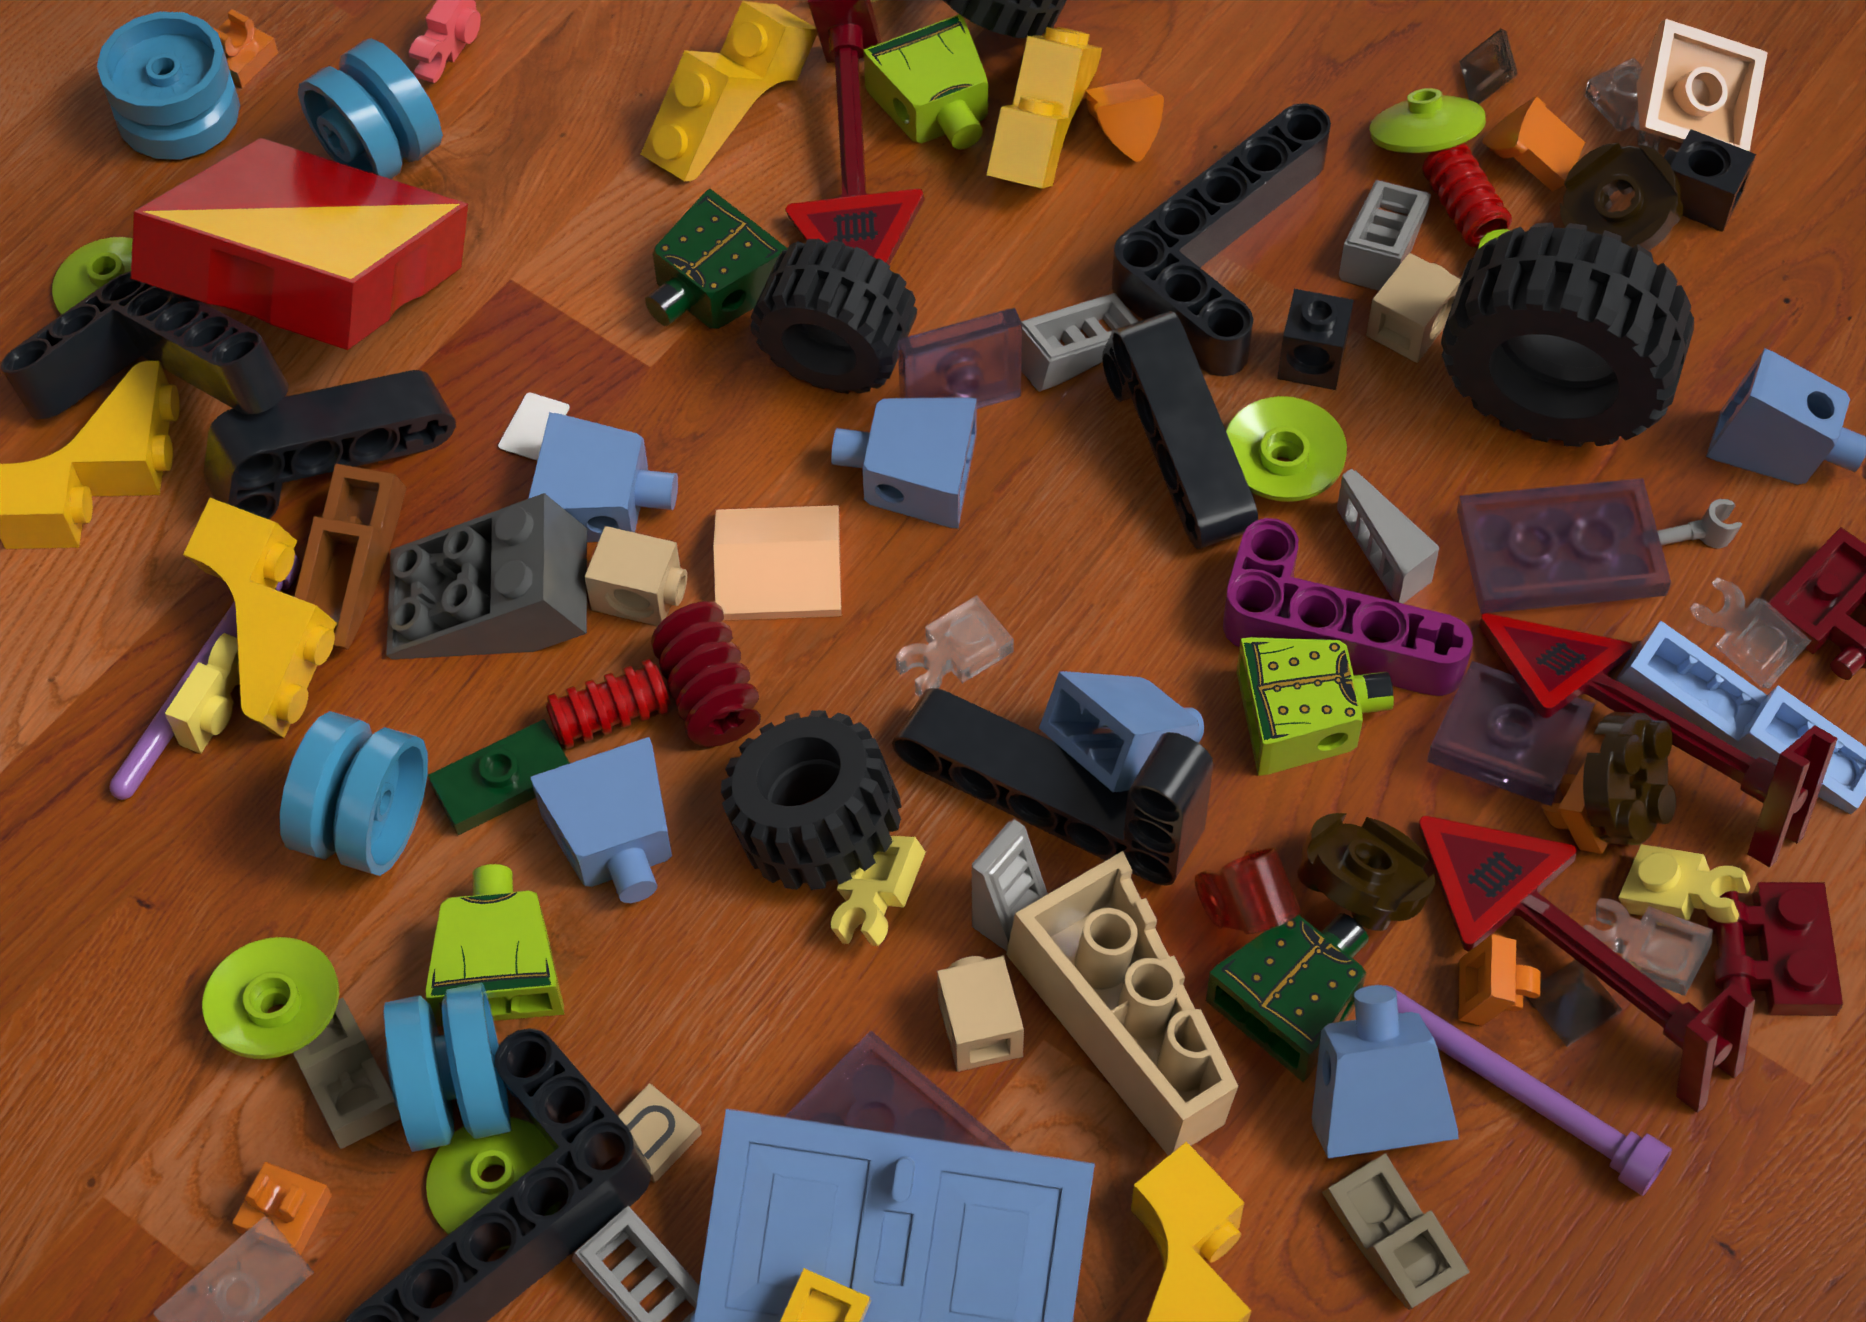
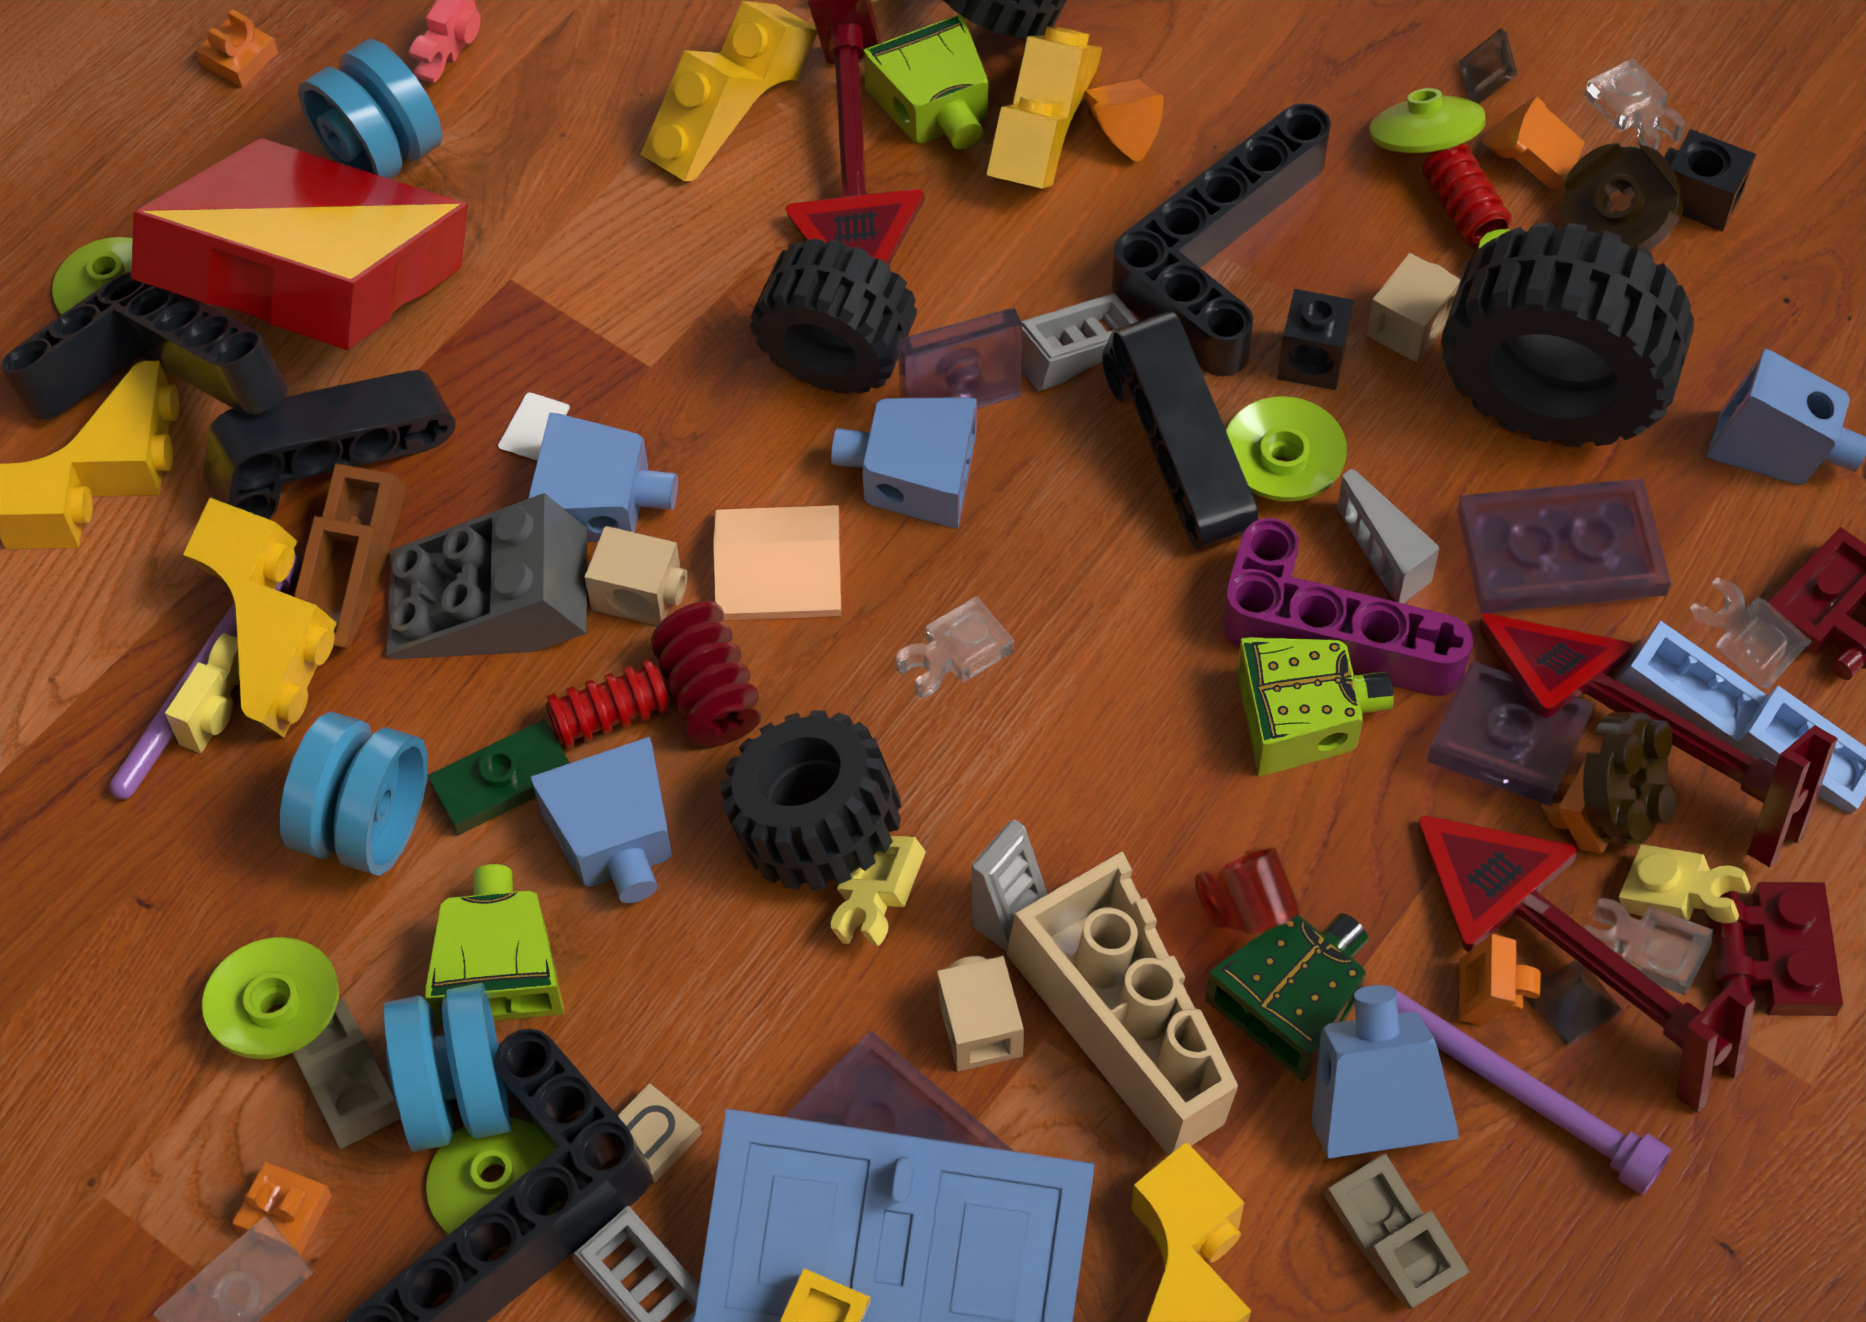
dark azure wheel [97,12,240,159] -> none
dark green torso [645,188,788,329] -> none
black beam [892,688,1214,886] -> none
medium blue torso [1039,671,1204,792] -> none
dark brown plate [1297,813,1435,931] -> none
light grey slope [1339,180,1431,291] -> none
light nougat slope [1636,19,1768,151] -> none
light grey hand [1649,499,1743,549] -> none

